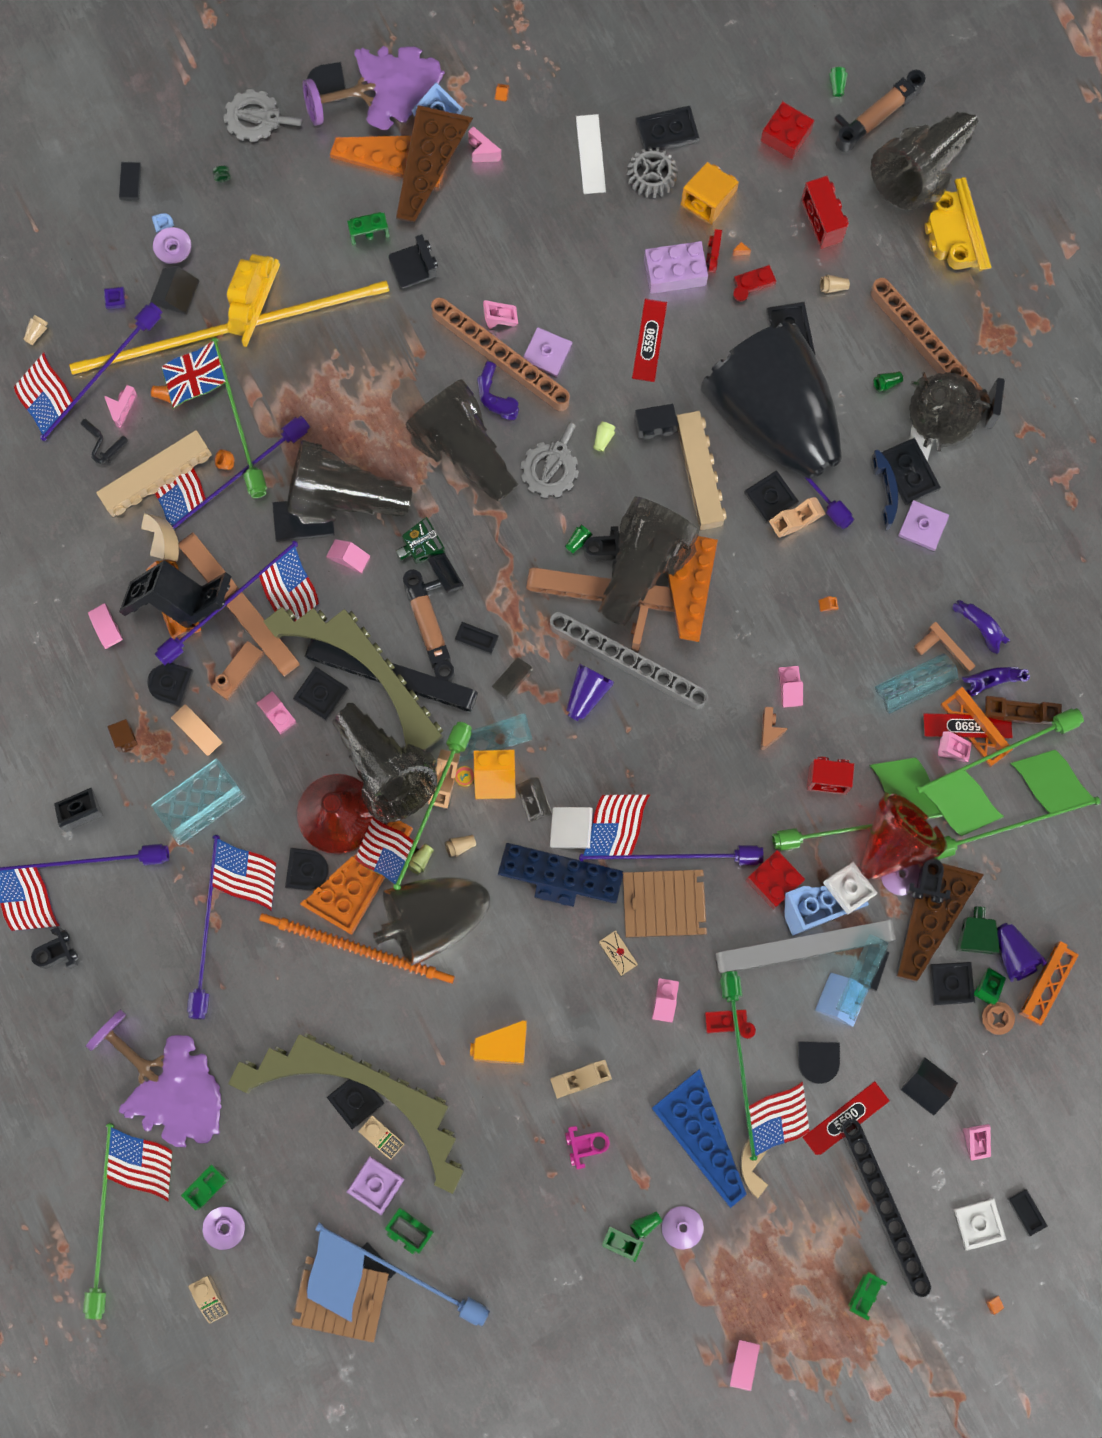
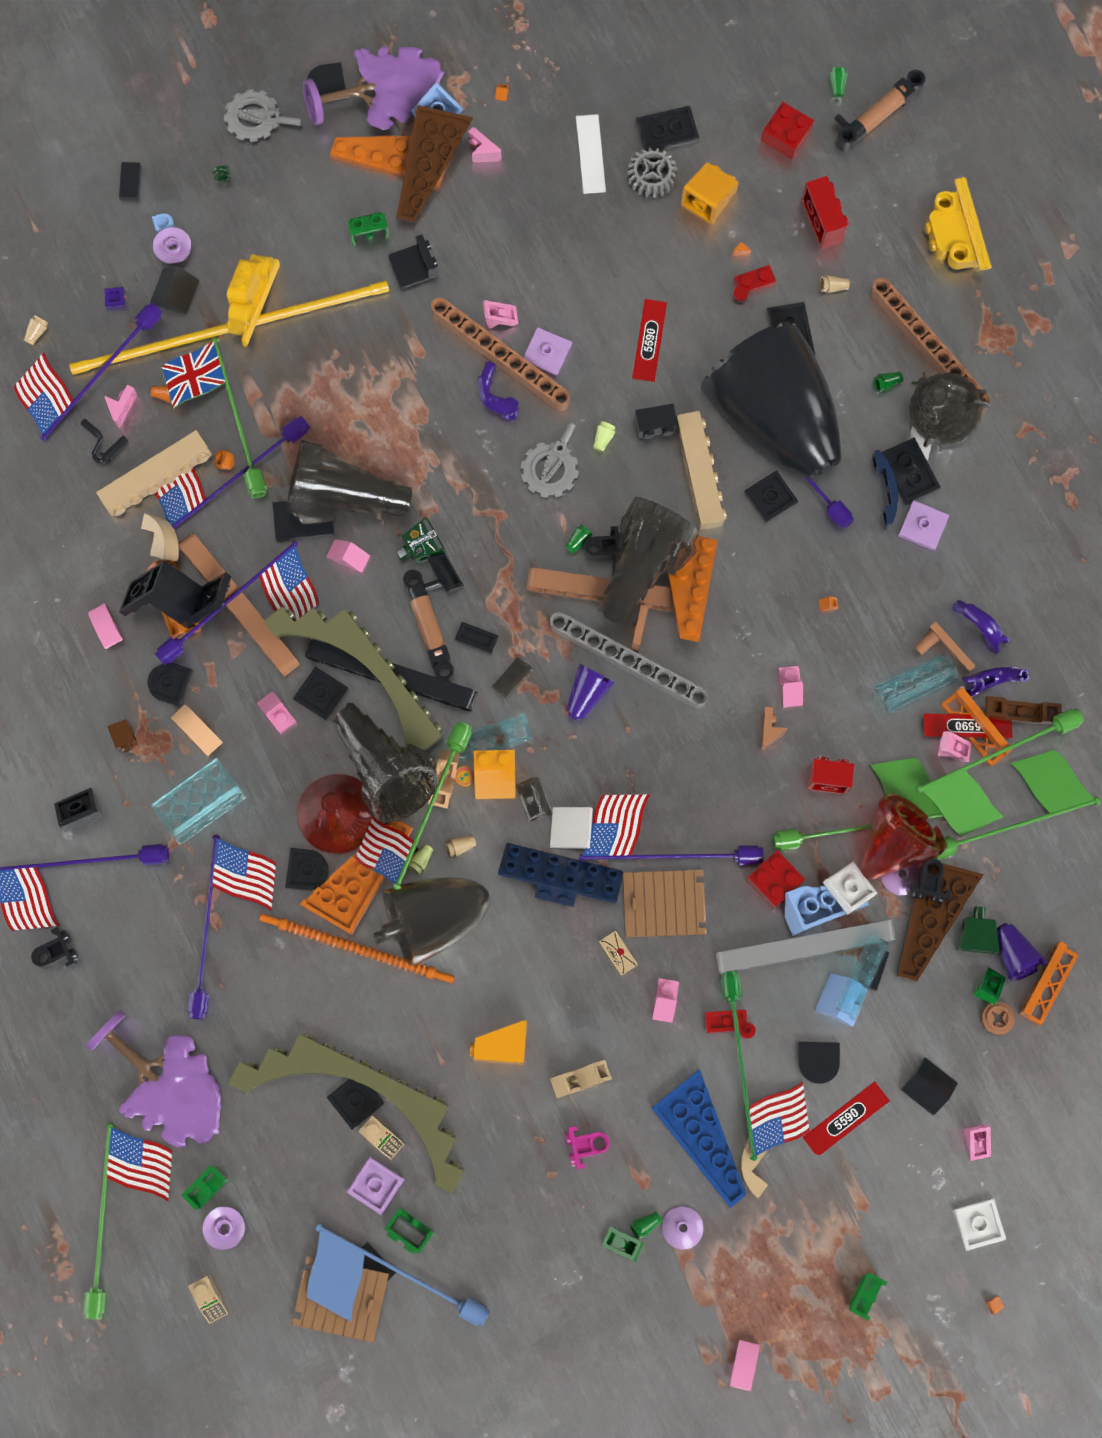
nougat piece [211,641,264,701] -> none
clear smoke cone [405,379,519,501] -> none
lavender brick [644,241,708,294] -> none
red hinge [706,229,722,273] -> none
light nougat brick [769,497,826,538] -> none
black beam [840,1119,931,1297] -> none
clear smoke cone [870,112,979,210] -> none
black tile [930,962,975,1006] -> none
black tile [985,378,1005,429] -> none
black tile [1008,1189,1048,1236] -> none

